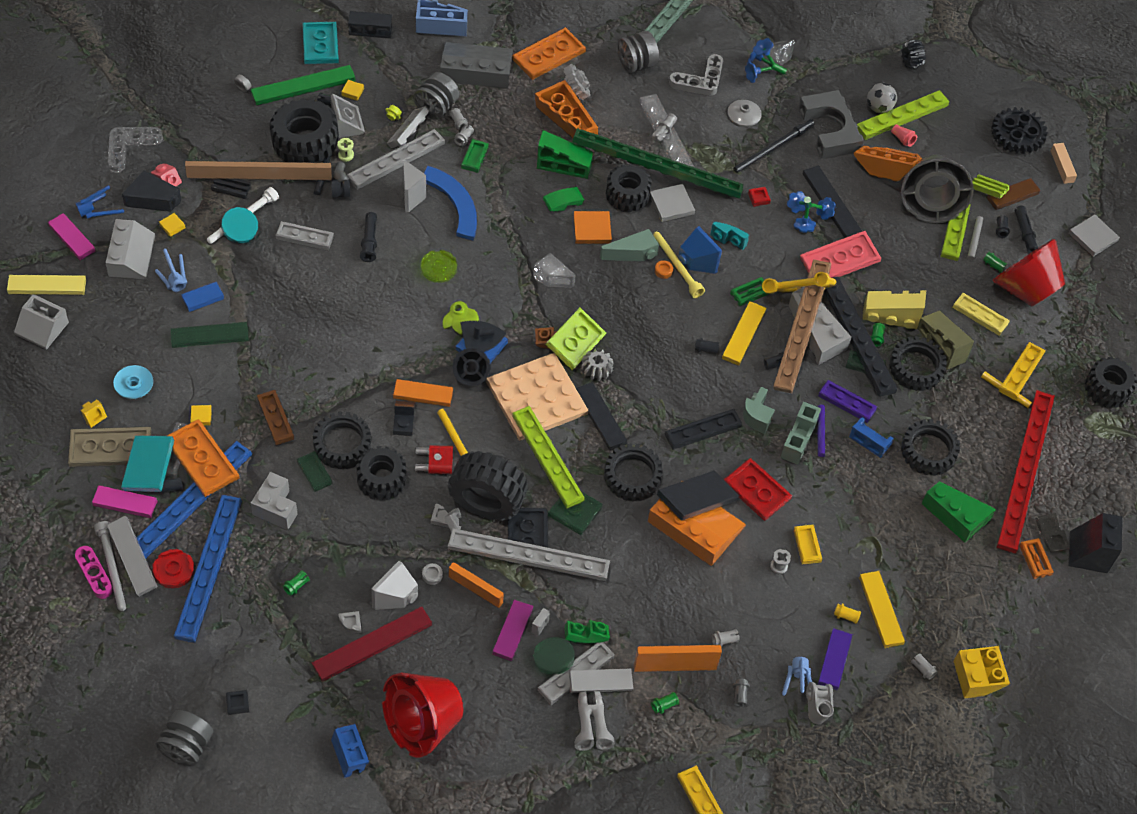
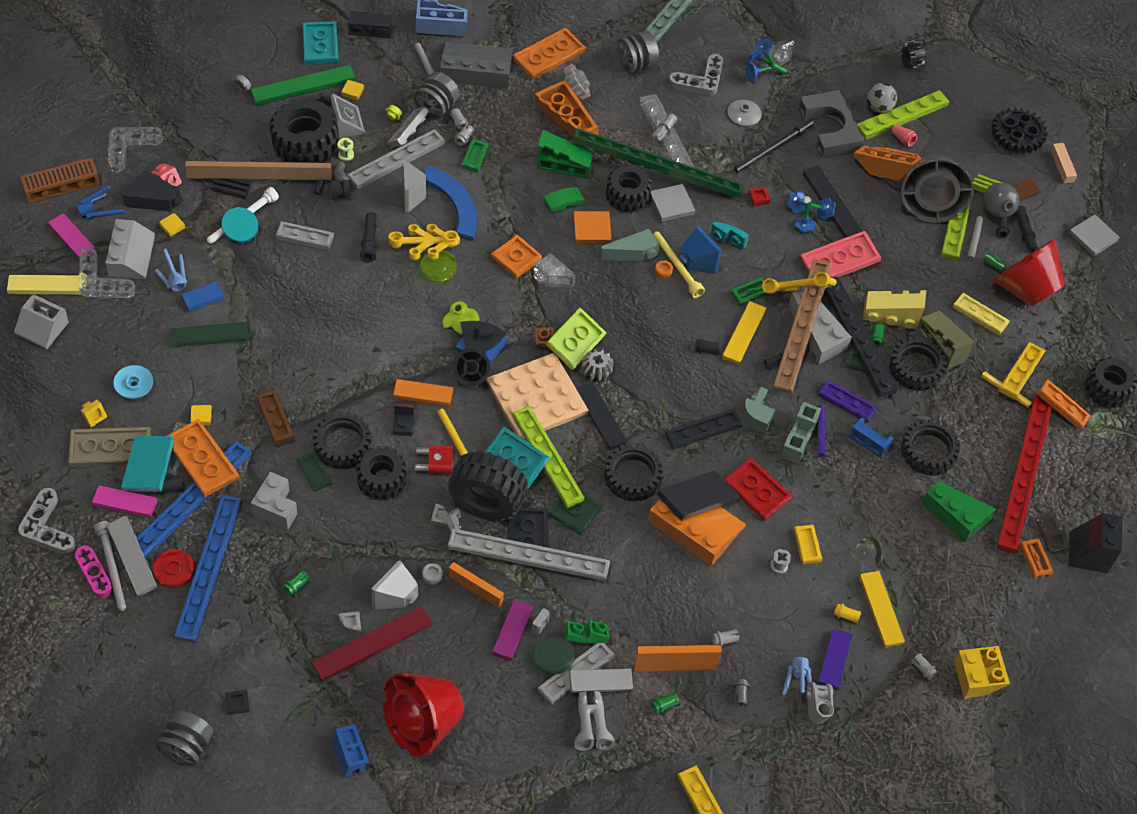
none -> light grey beam [18,488,76,555]
none -> dark orange brick [21,158,100,204]
none -> clear beam [79,248,135,298]
none -> yellow plant [389,224,460,260]
none -> light grey bar [414,43,434,76]
none -> teal tile [485,427,550,488]
none -> orange tile [491,235,542,279]
none -> dark grey cylinder [983,182,1019,218]
none -> orange tile [1036,379,1091,430]

